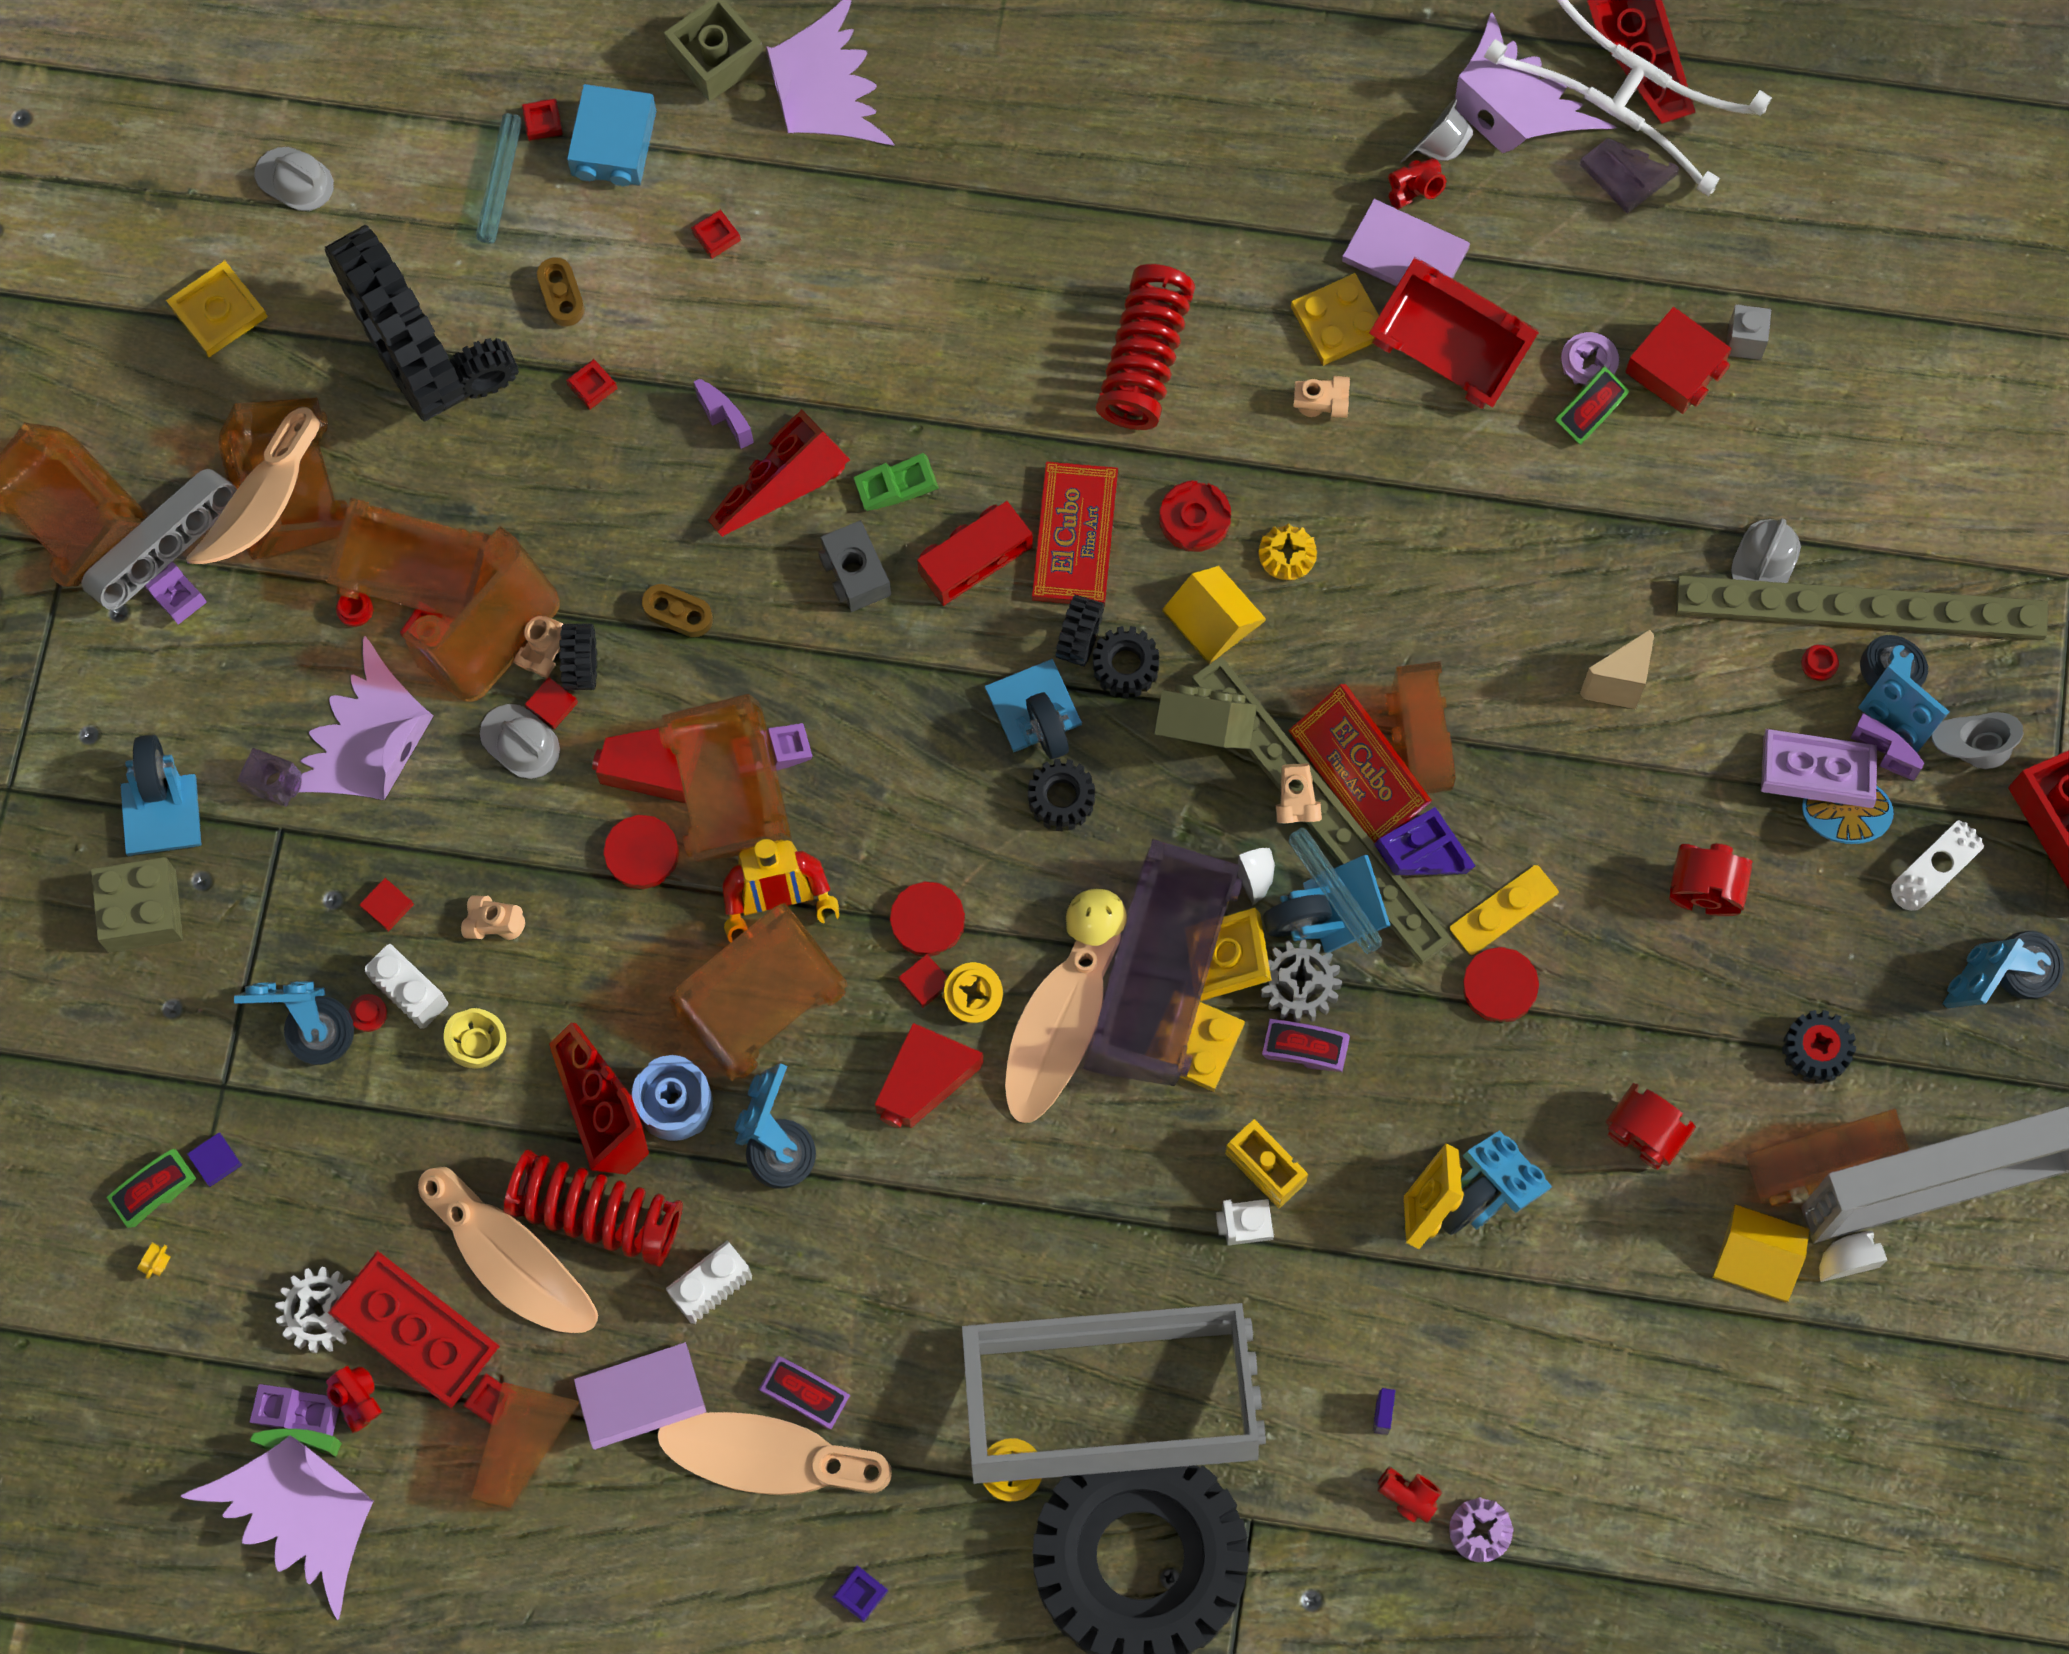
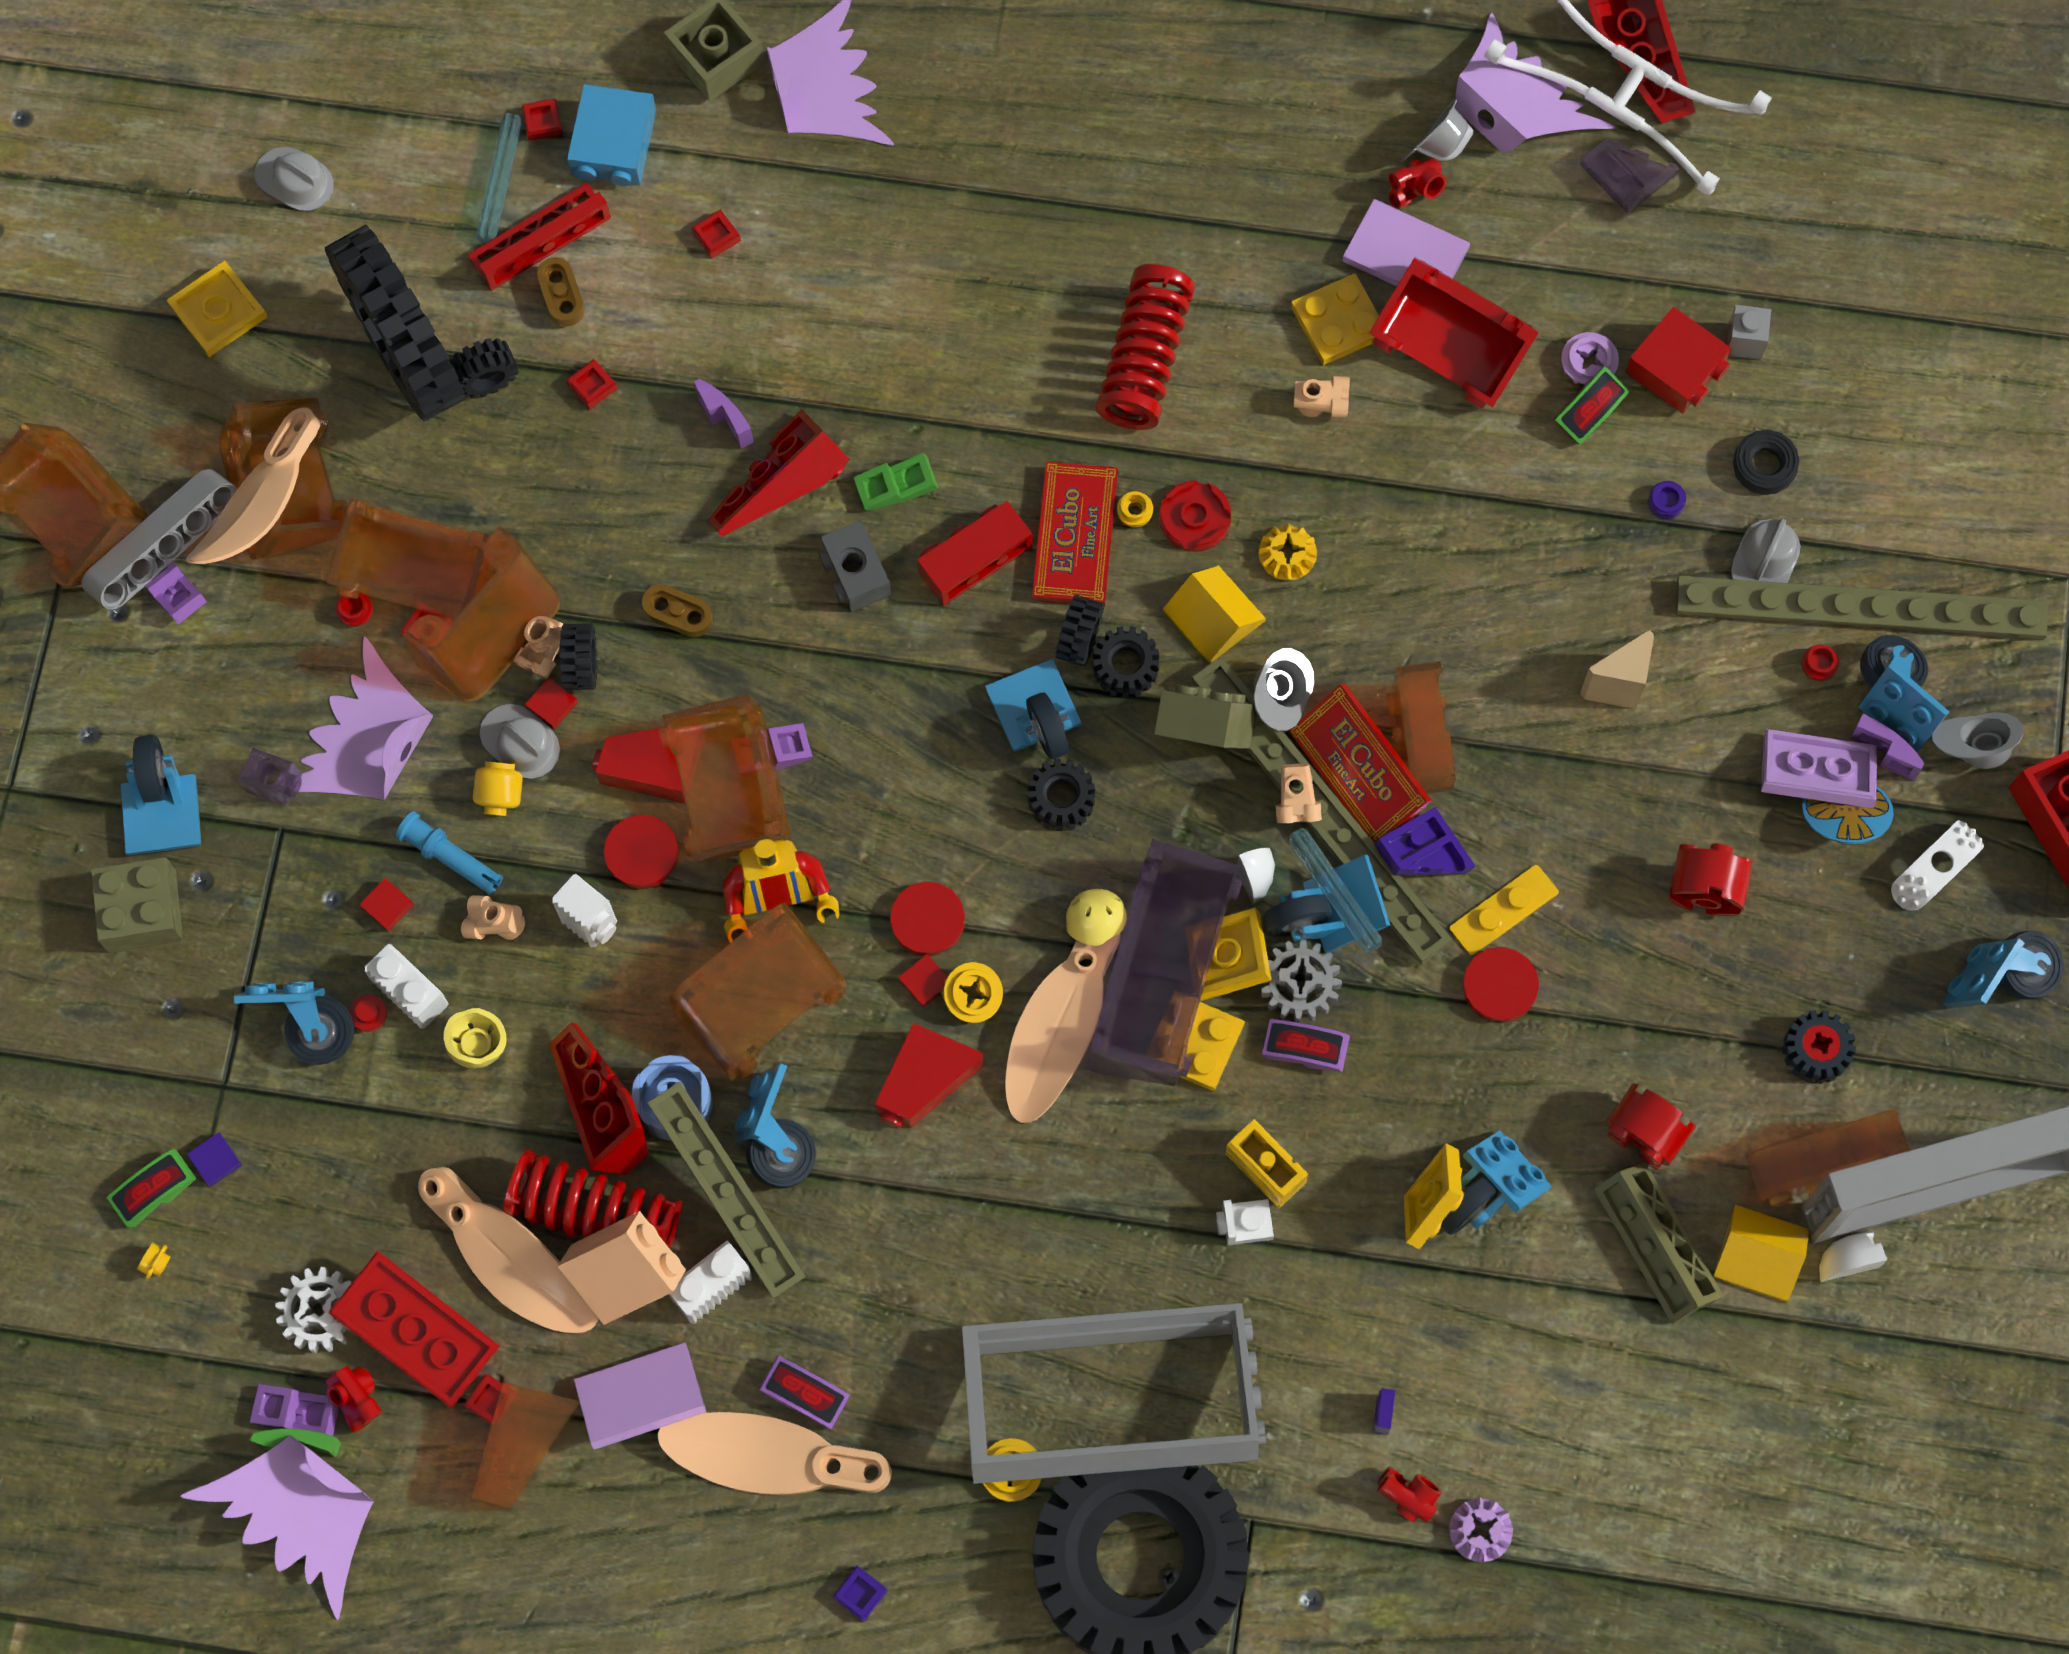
none -> dark azure pin [395,811,503,896]
none -> red fence [468,182,611,291]
none -> yellow head [473,761,523,816]
none -> white brick [552,874,617,947]
none -> light nougat brick [557,1211,686,1325]
none -> olive plate [647,1081,806,1298]
none -> yellow plate [1117,491,1153,527]
none -> light grey piece [1253,649,1314,731]
none -> olive fence [1594,1162,1724,1324]
none -> dark purple tile [1648,481,1686,519]
none -> black tyre [1733,430,1800,495]

